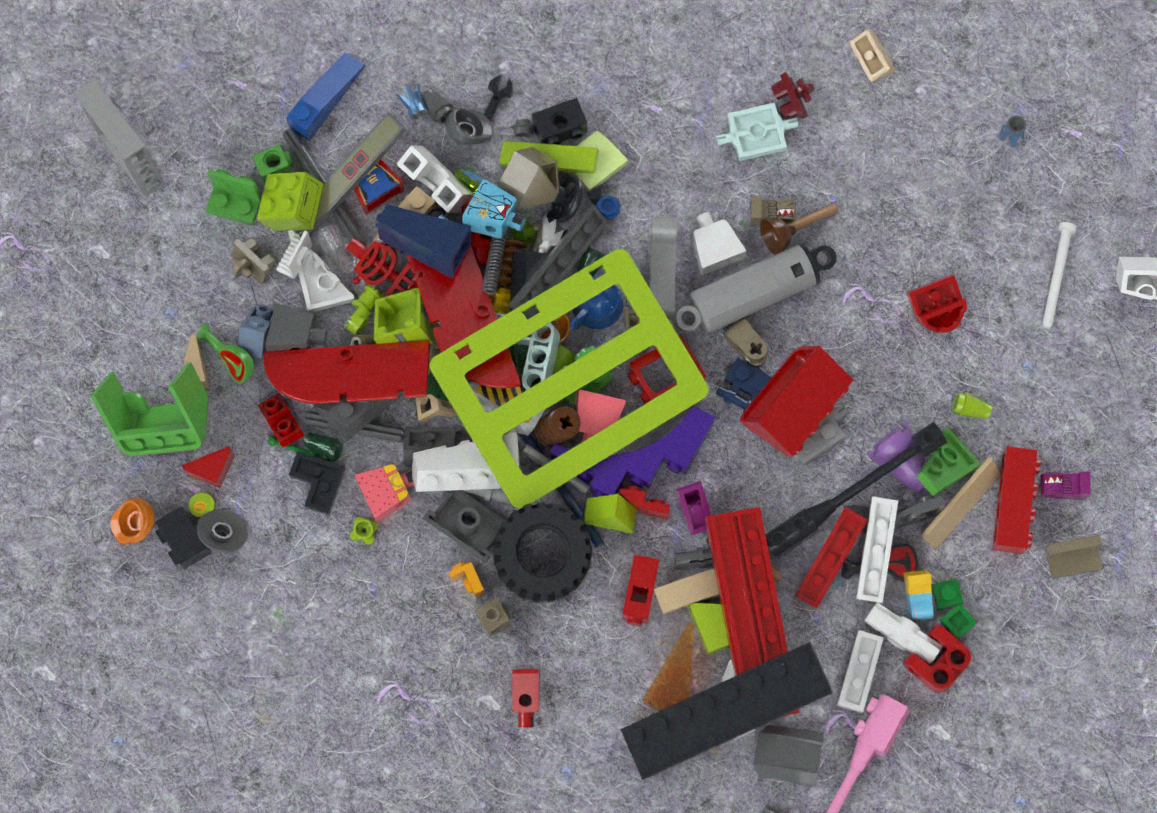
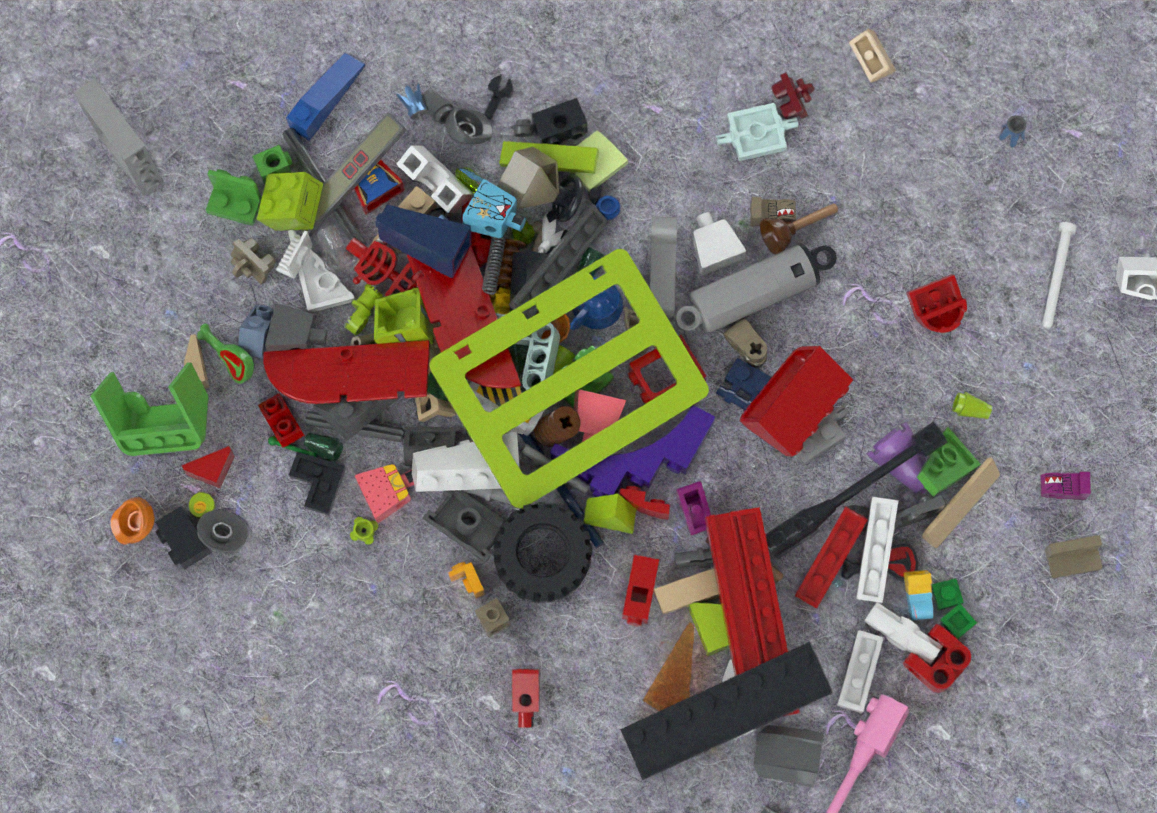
red brick [992,446,1041,555] -> none

